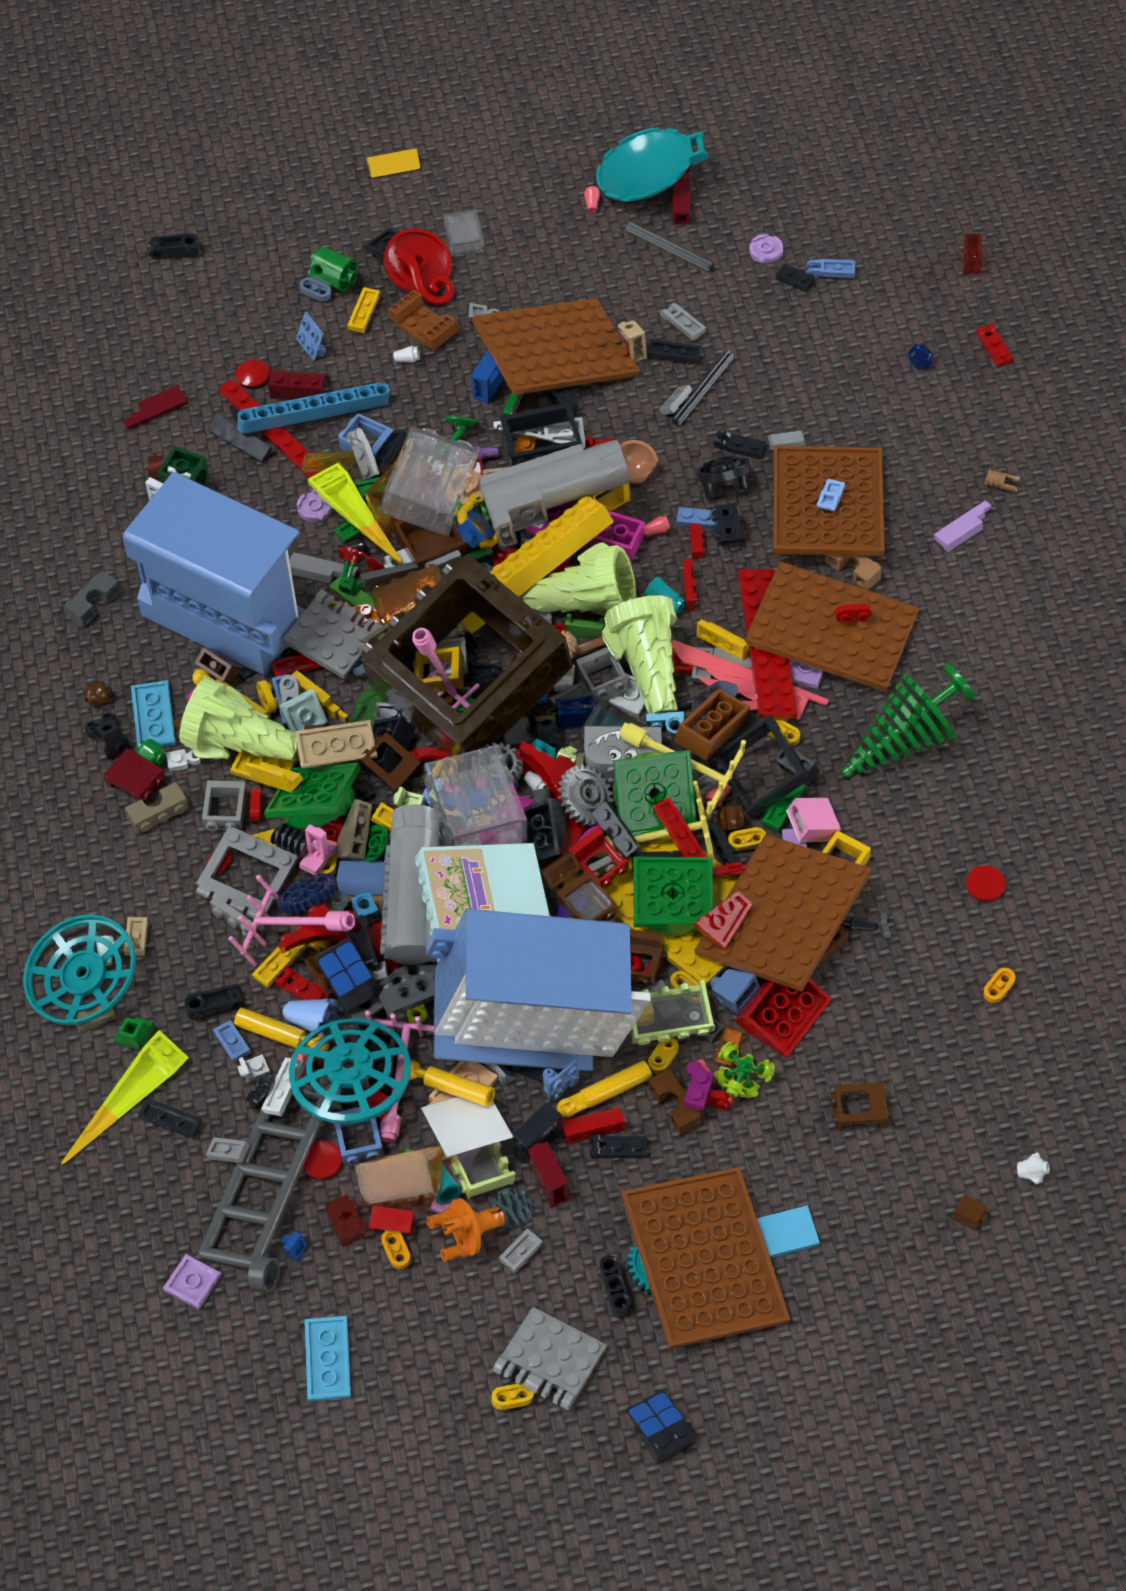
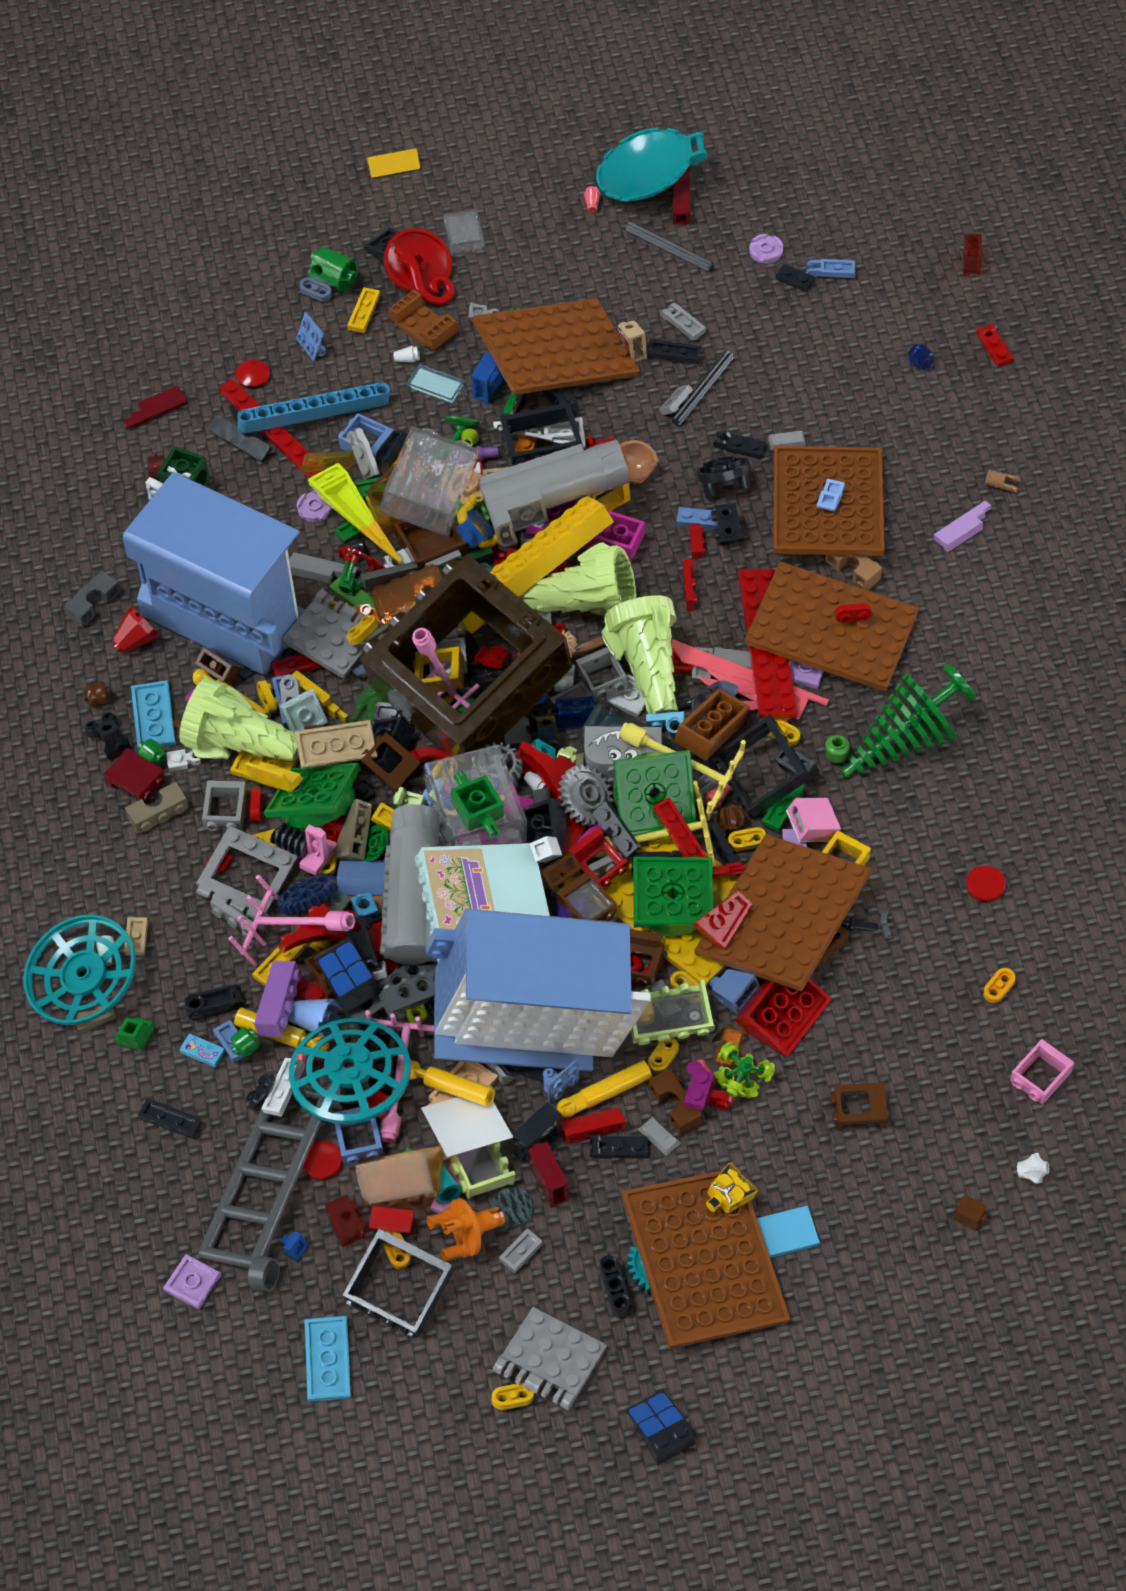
neon yellow plate [61,1030,189,1164] -> none
black piece [149,233,200,259] -> none
light grey plate [206,1137,250,1163] -> none
white bracket [237,1055,270,1083] -> none
dark red slope [268,369,328,400] -> none
bright green hinge [565,614,605,640] -> none
teal plant [644,576,686,615] -> none
coral cone [645,515,671,536] -> none
yellow panel [697,619,749,660] -> none
none -> red cone [112,606,159,653]
none -> medium azure tile [179,1034,225,1068]
none -> green head [230,1027,261,1057]
none -> medium lavender brick [254,961,302,1037]
none -> window [342,1229,455,1337]
none -> yellow plate [346,615,379,645]
none -> clear light blue piece [406,364,465,403]
none -> green brick [450,770,504,838]
none -> lime cone [461,429,479,448]
none -> red plate [474,645,510,669]
none -> white brick [530,836,562,863]
none -> light grey tile [638,1116,681,1157]
none -> yellow torso [706,1162,758,1213]
none -> bright green head [825,735,850,763]
none -> bright pink window [1010,1039,1074,1105]

